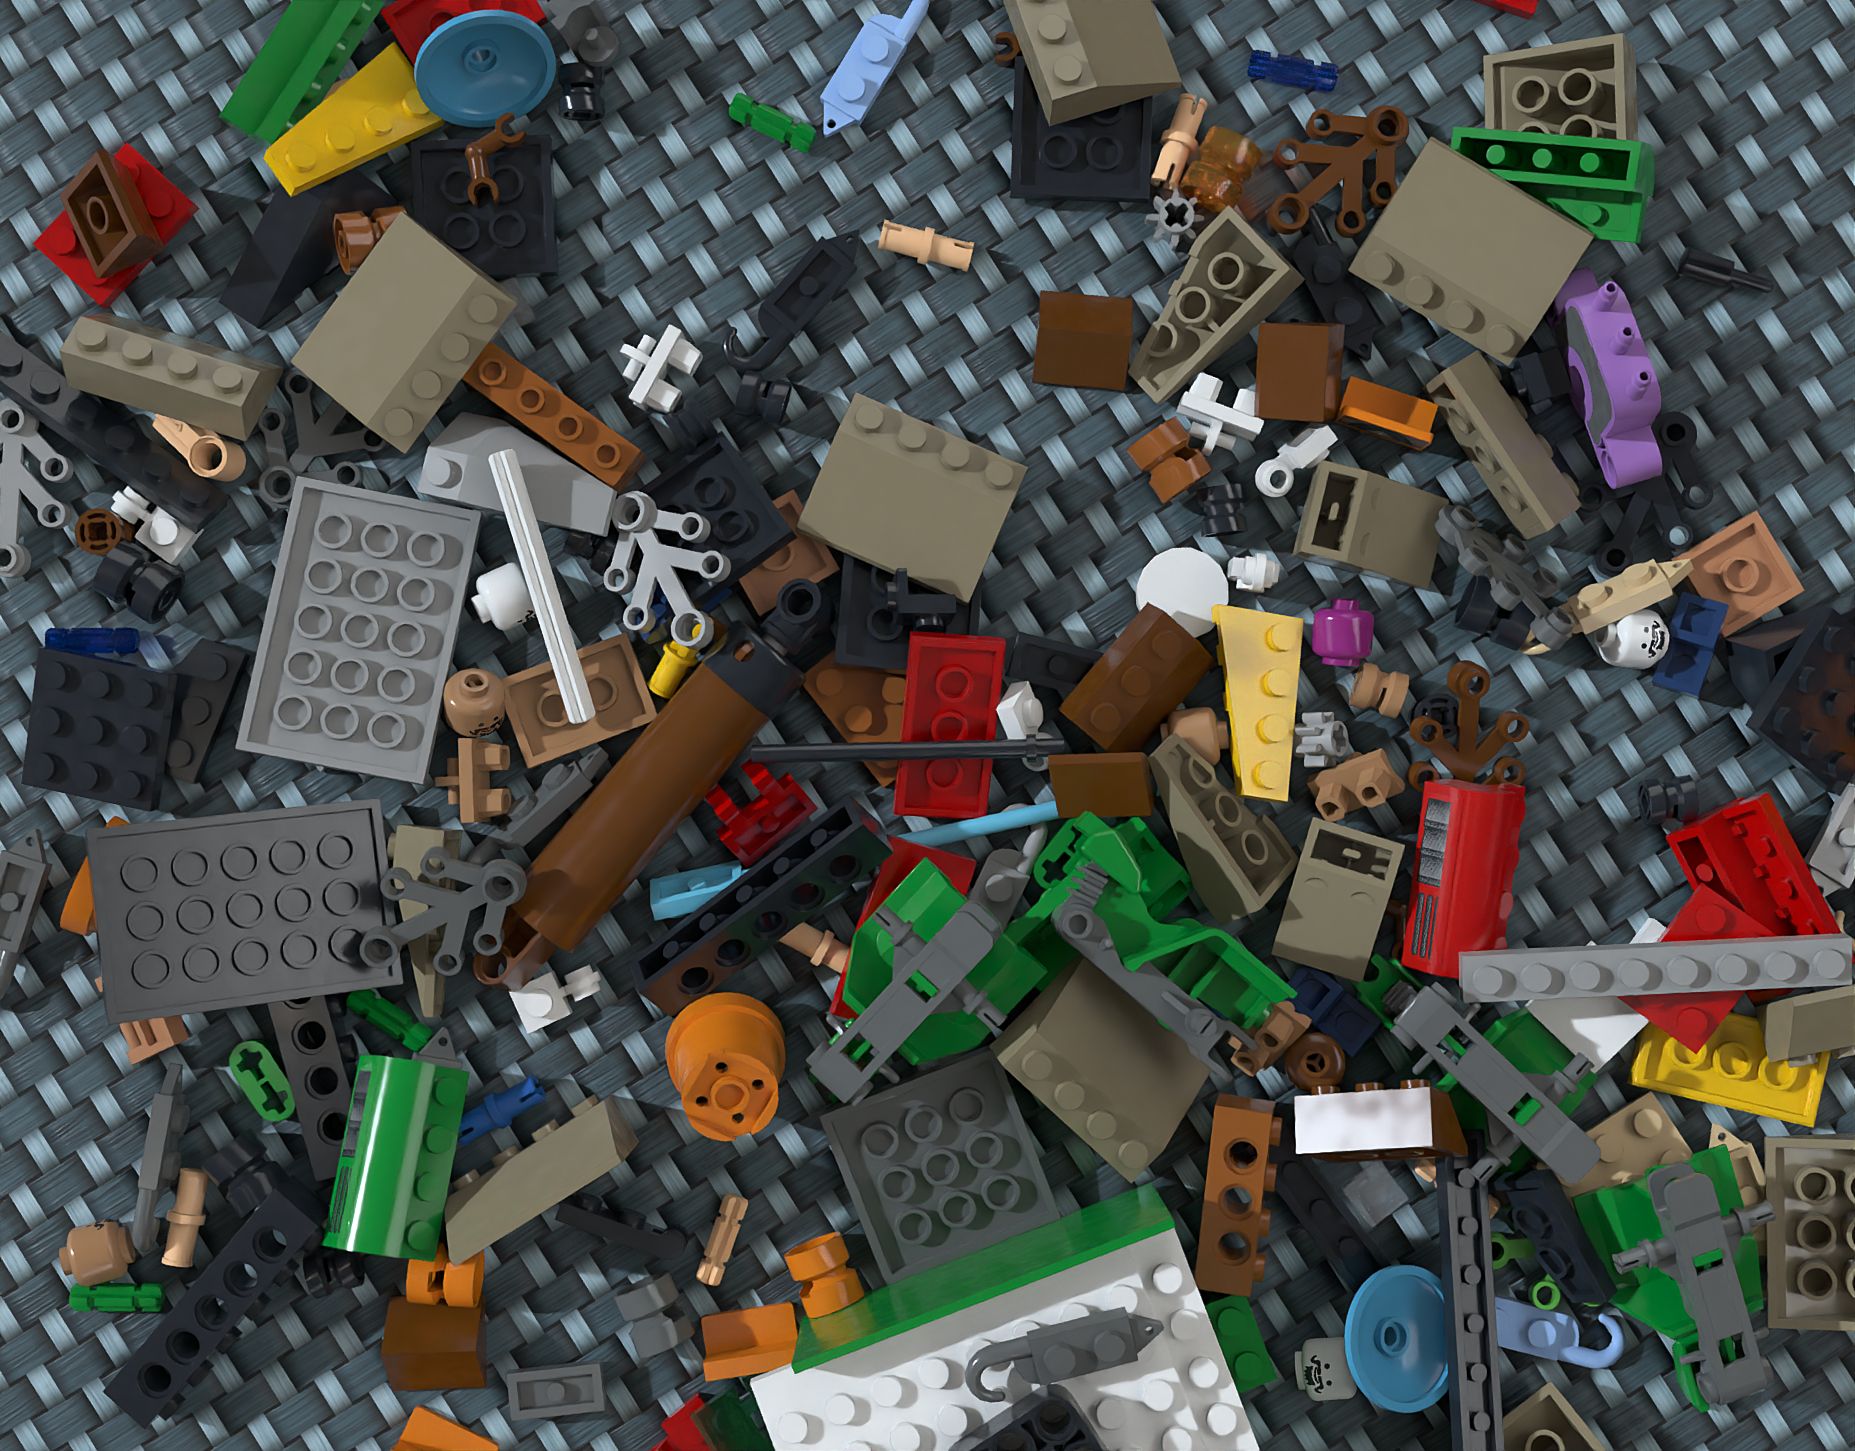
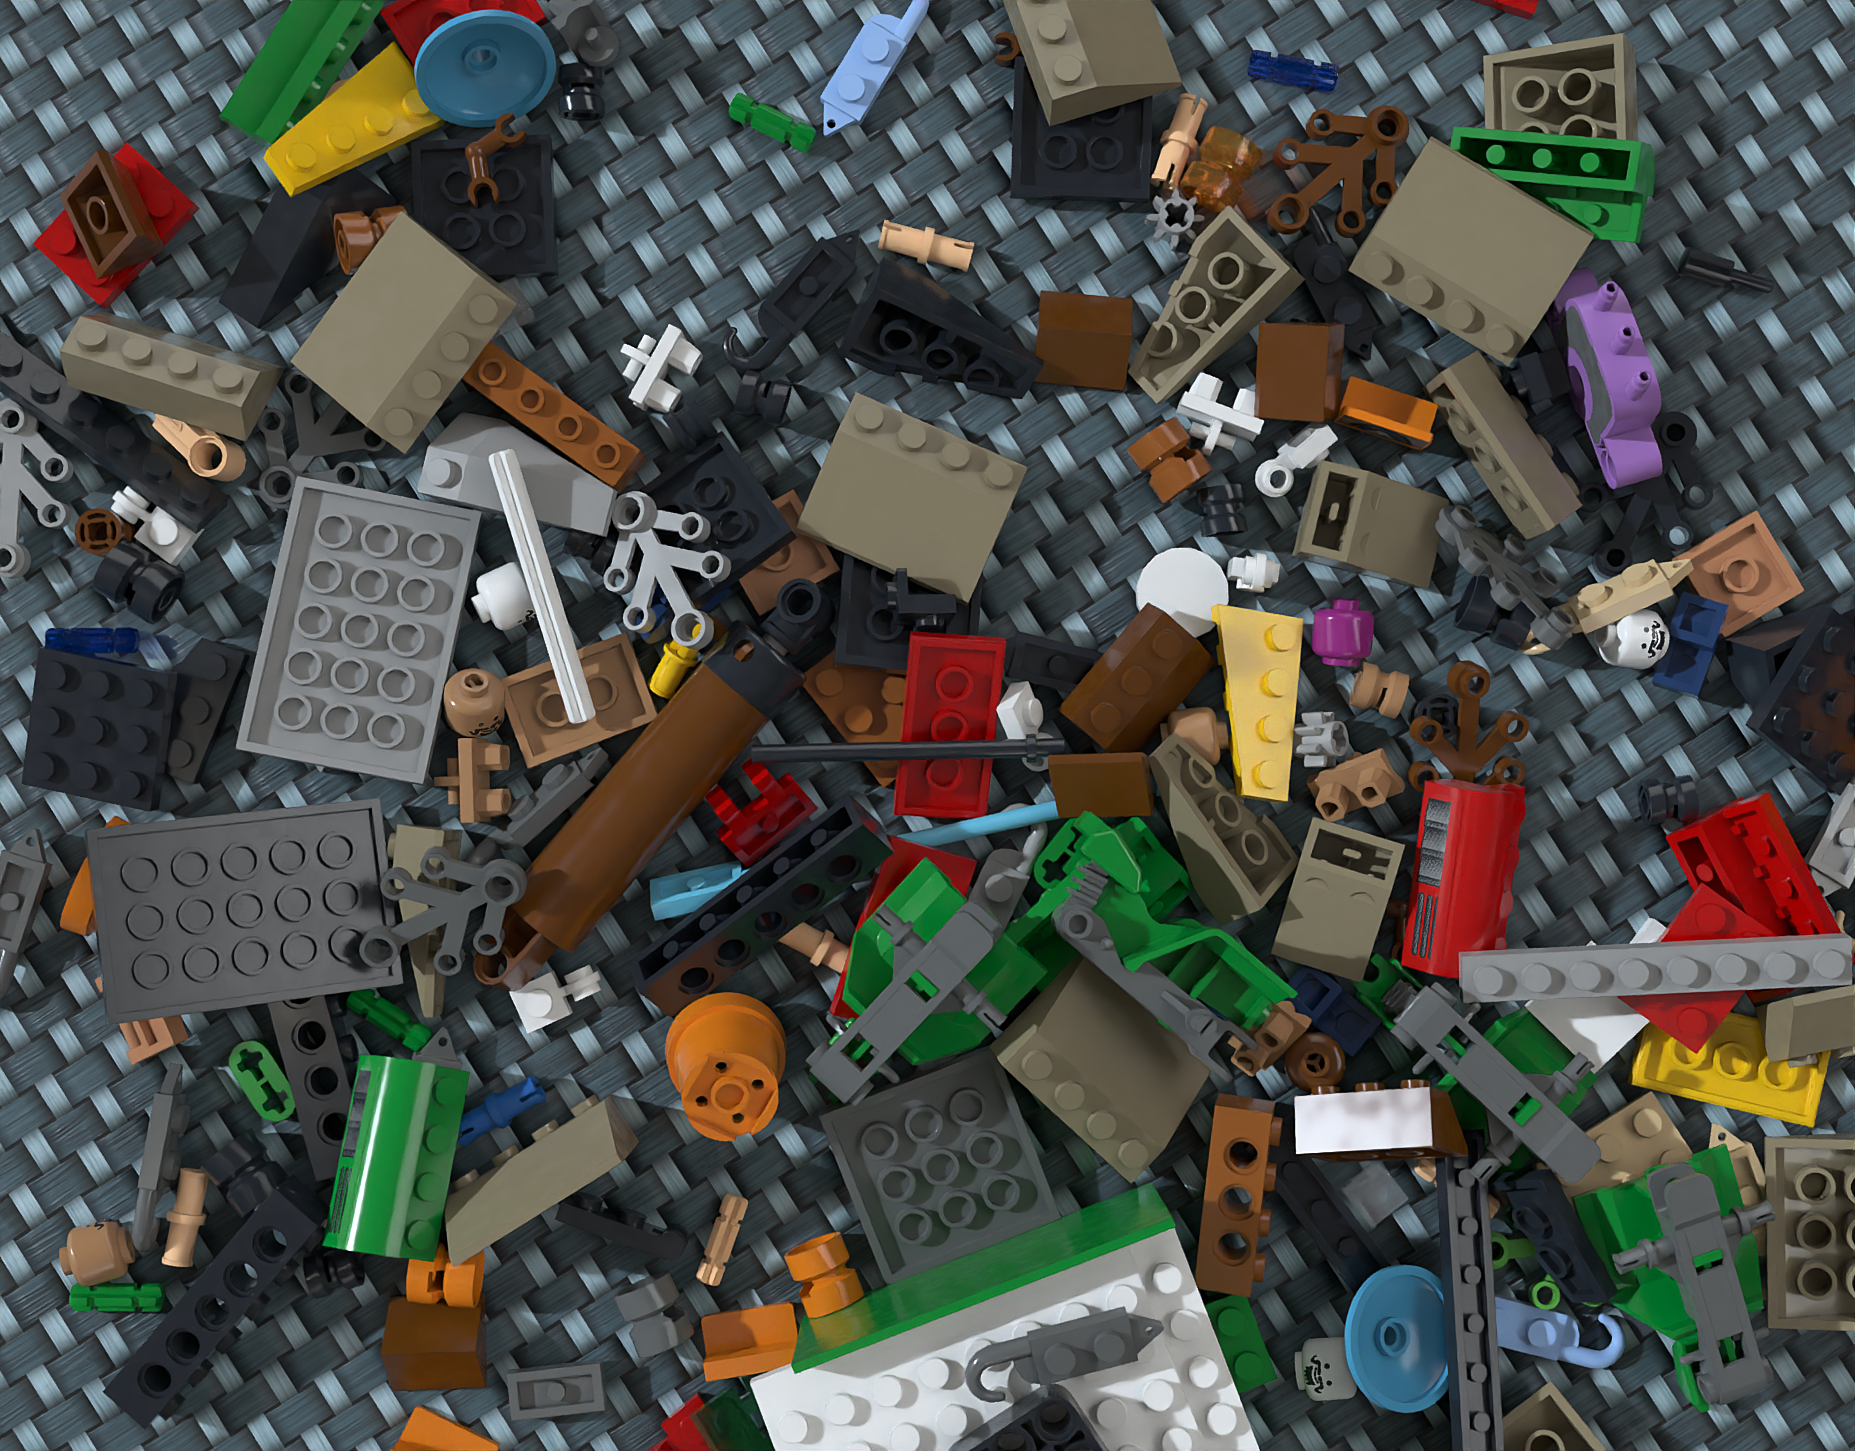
none -> black wedge [837,256,1044,399]

